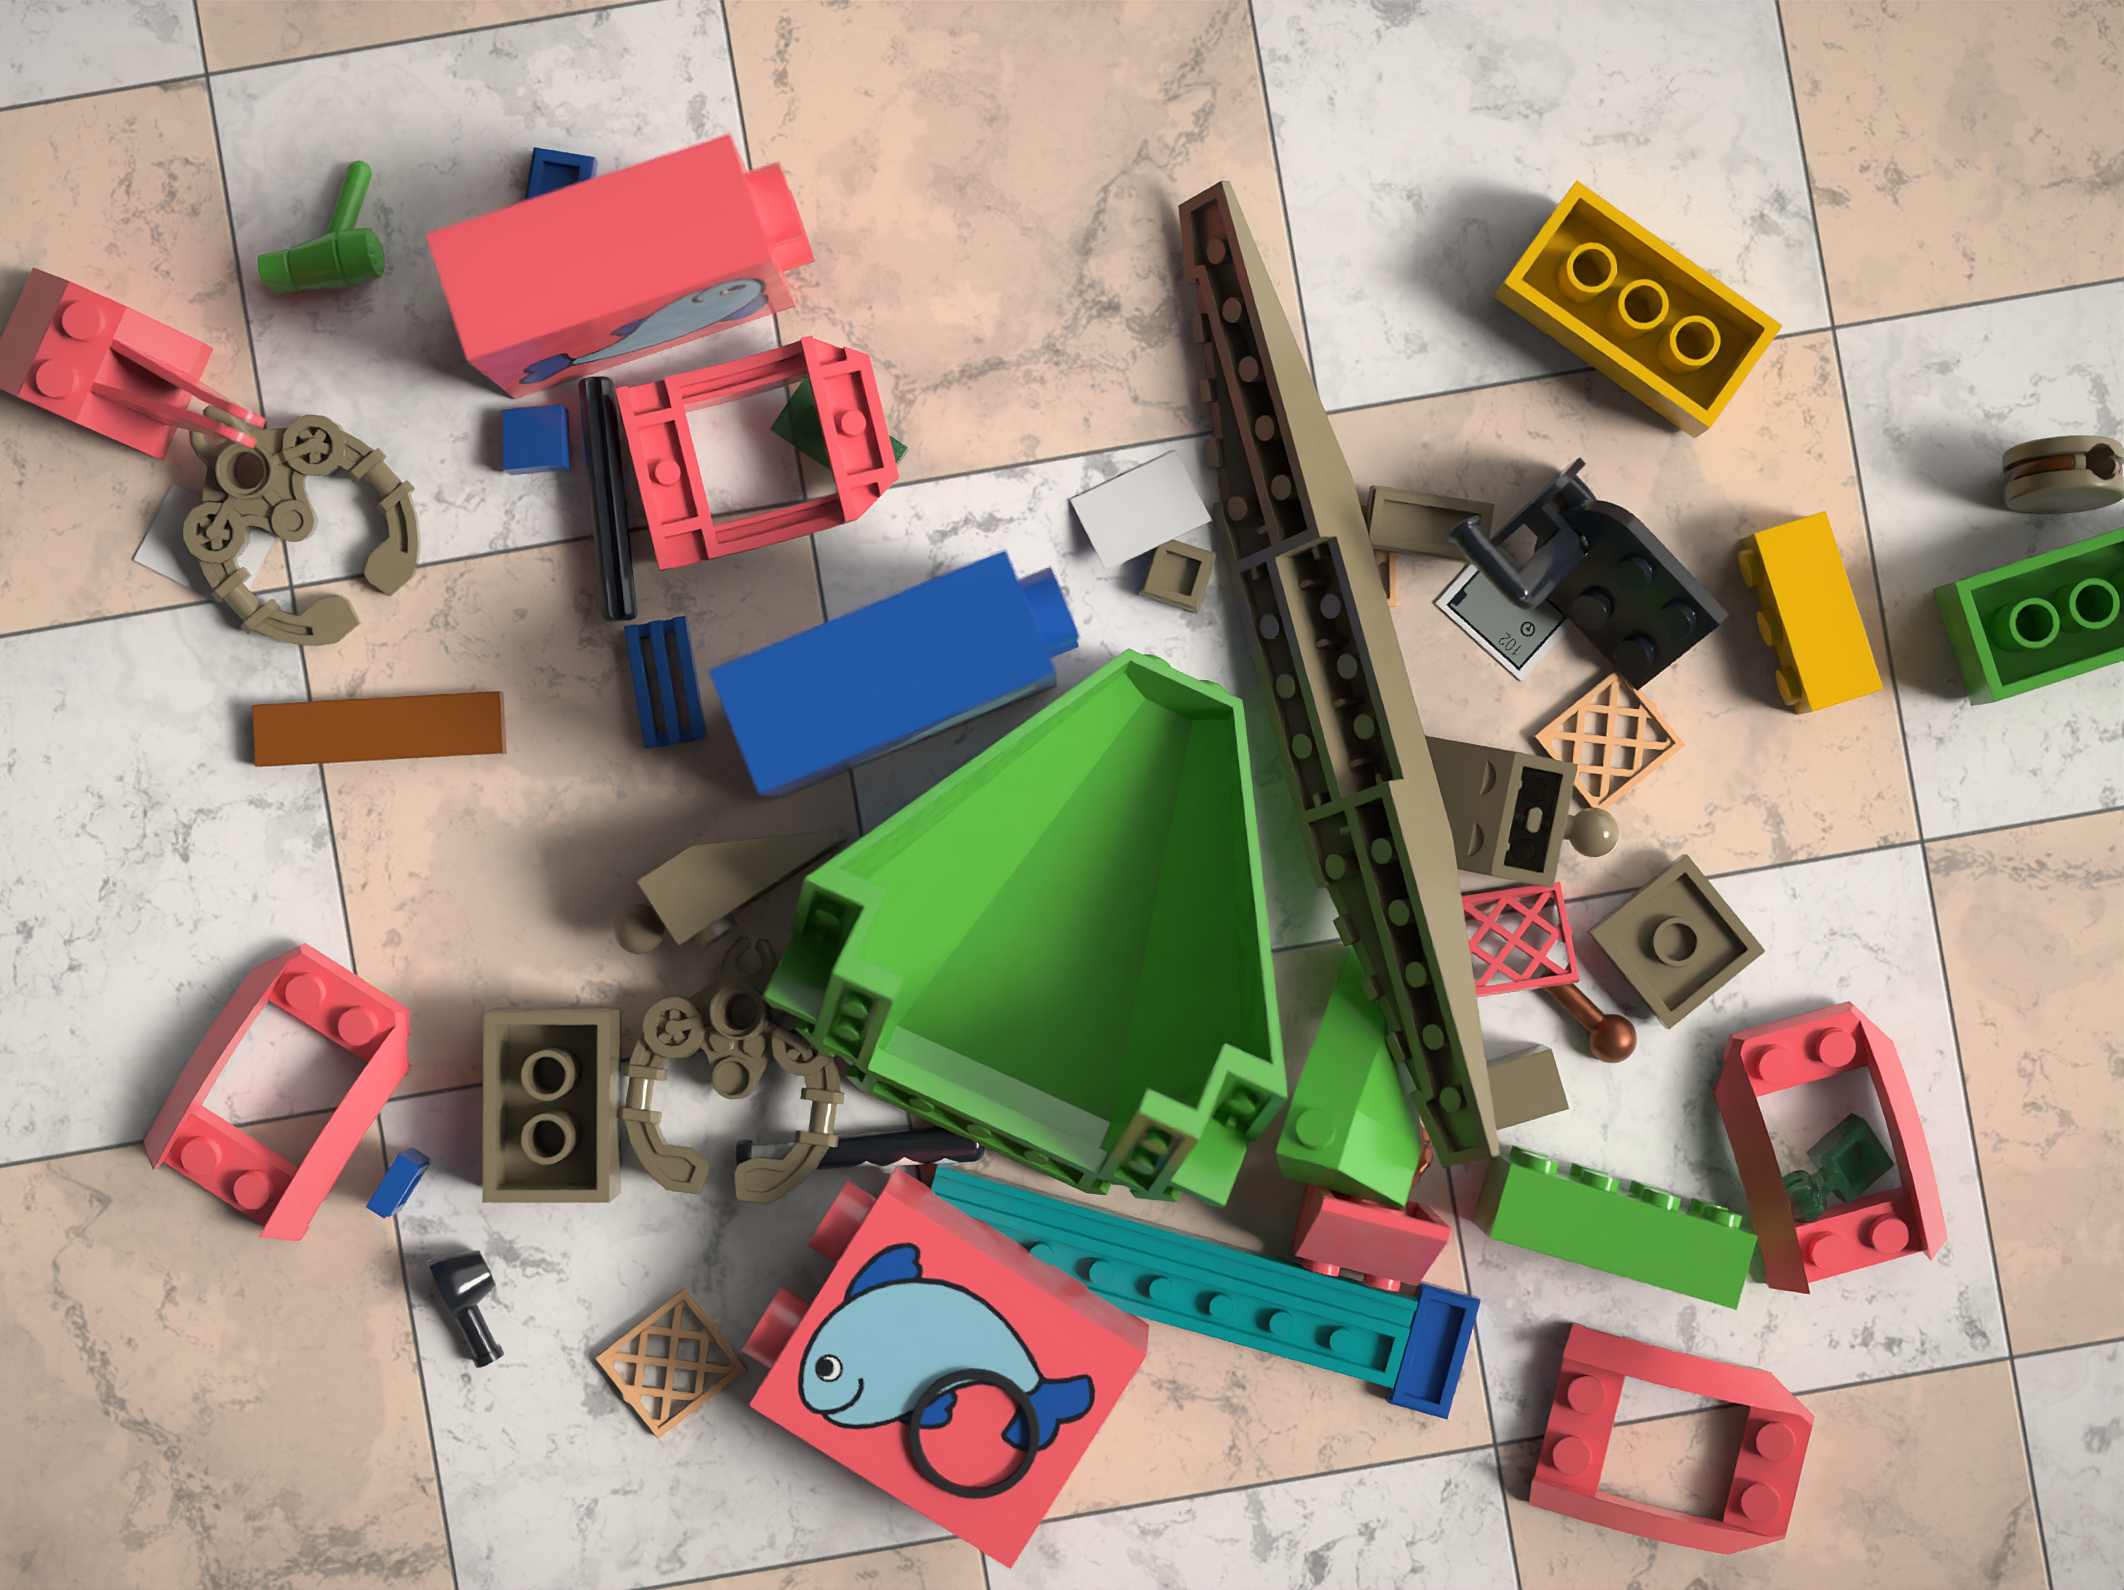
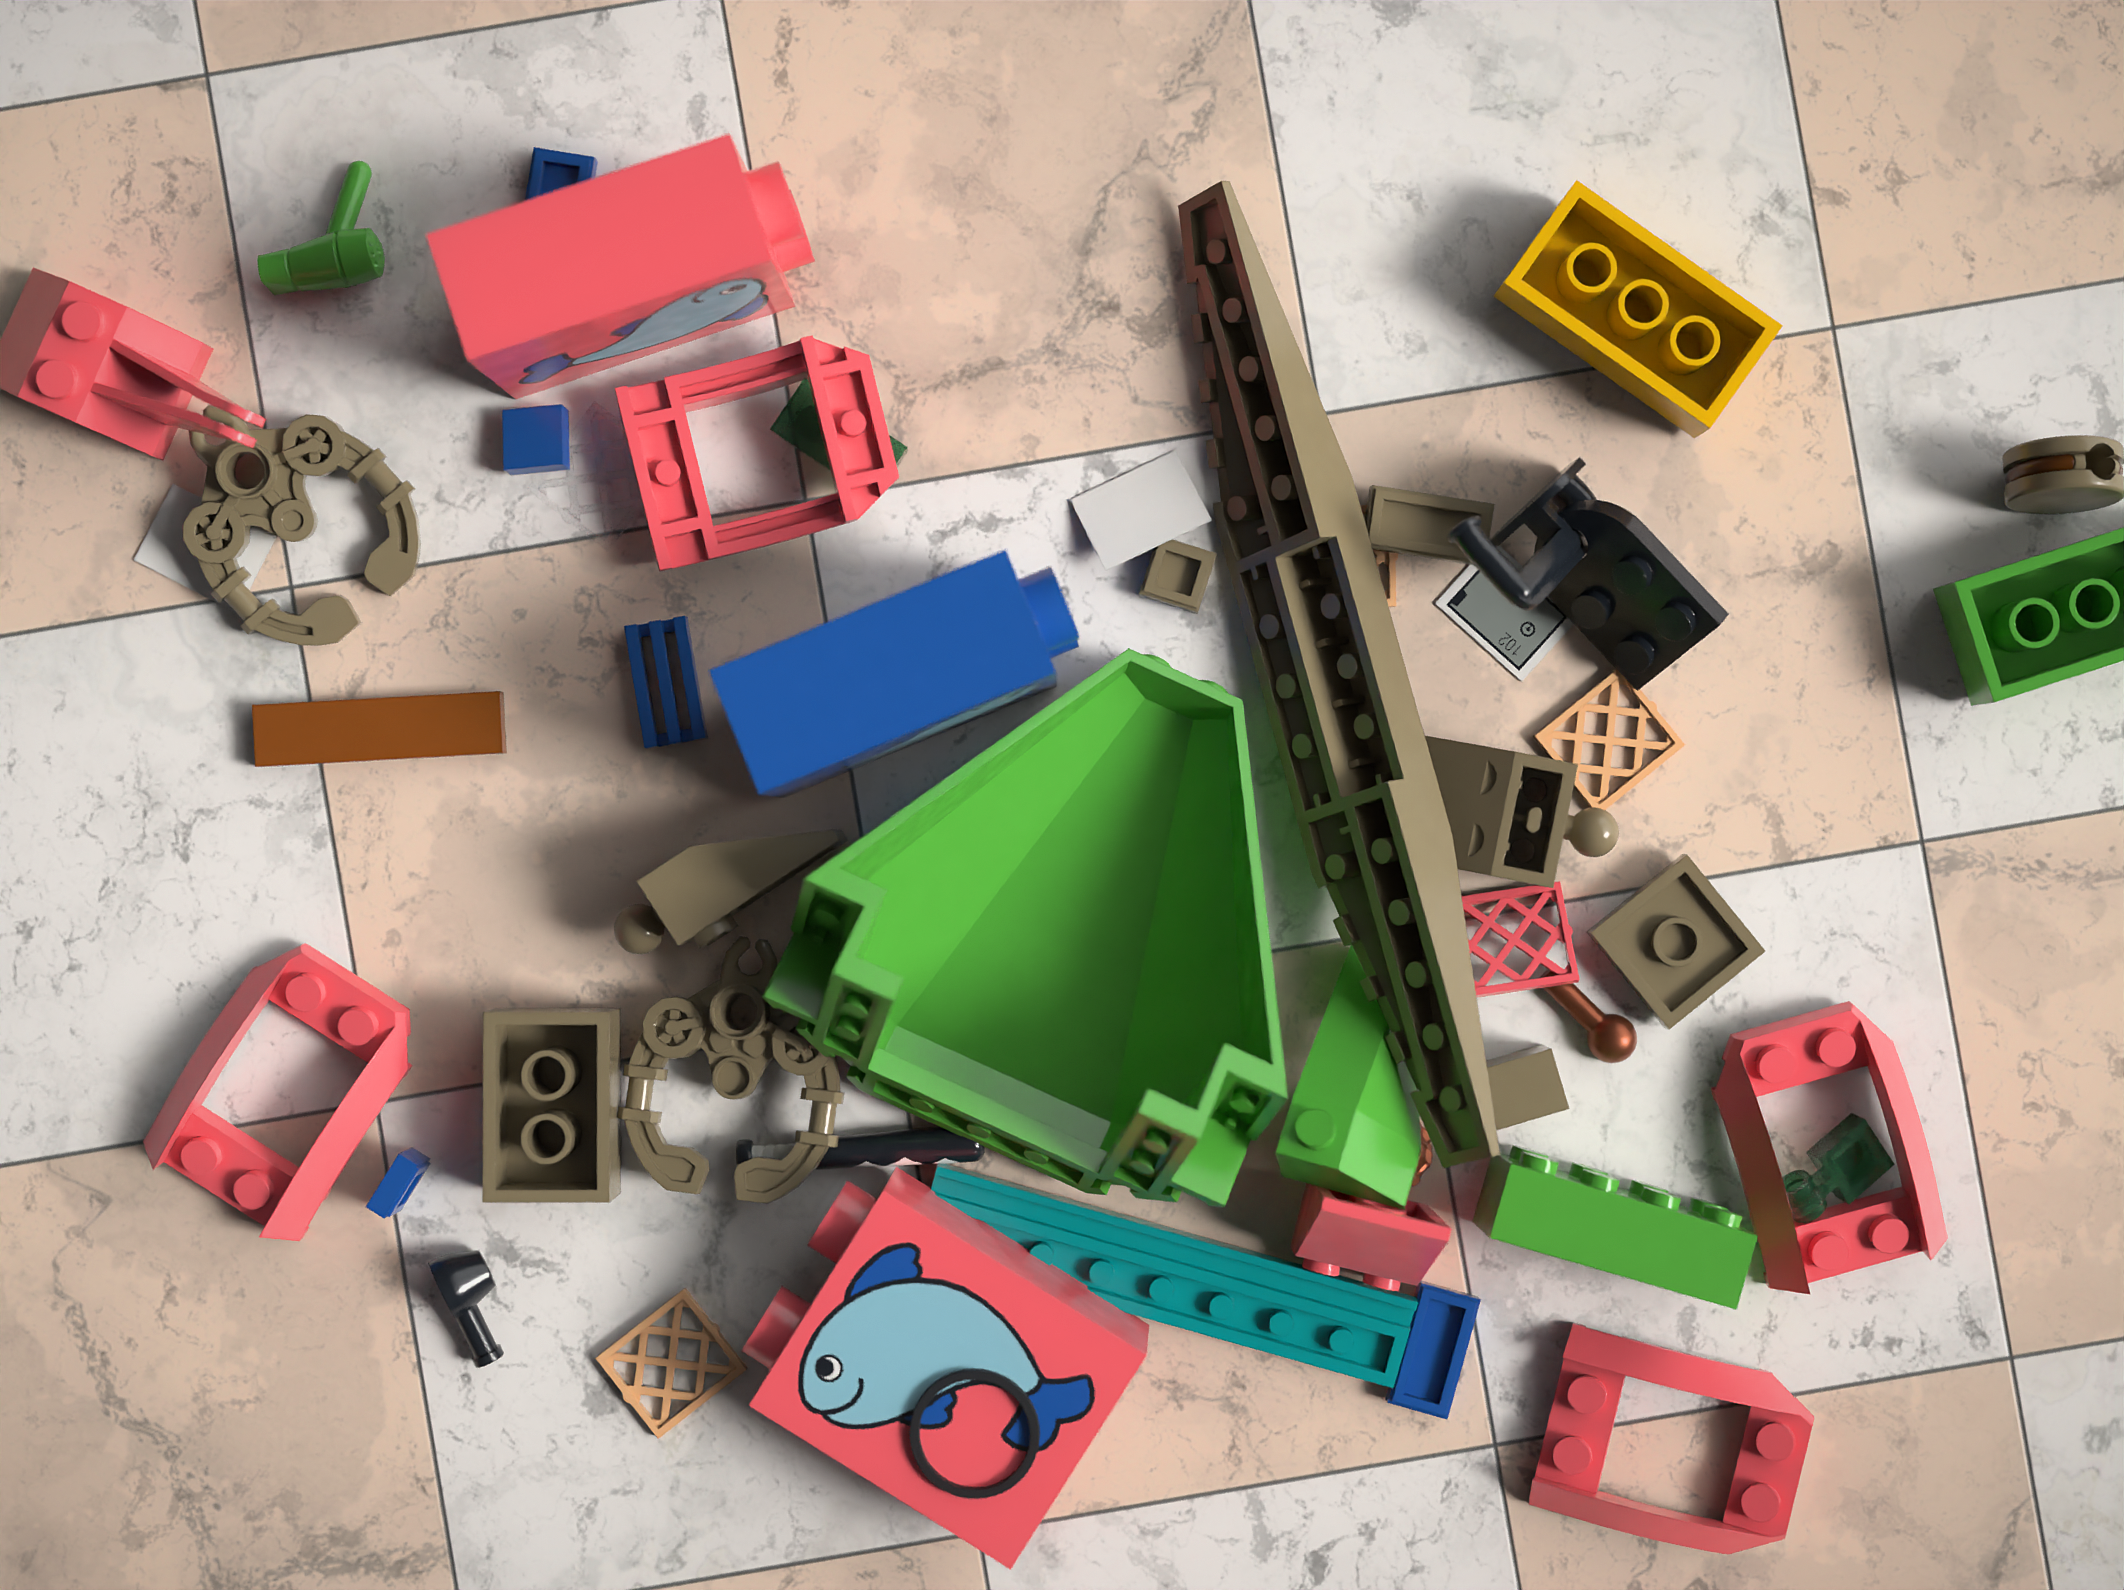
black axle [578,376,638,622] -> none
yellow brick [1738,511,1884,715] -> none

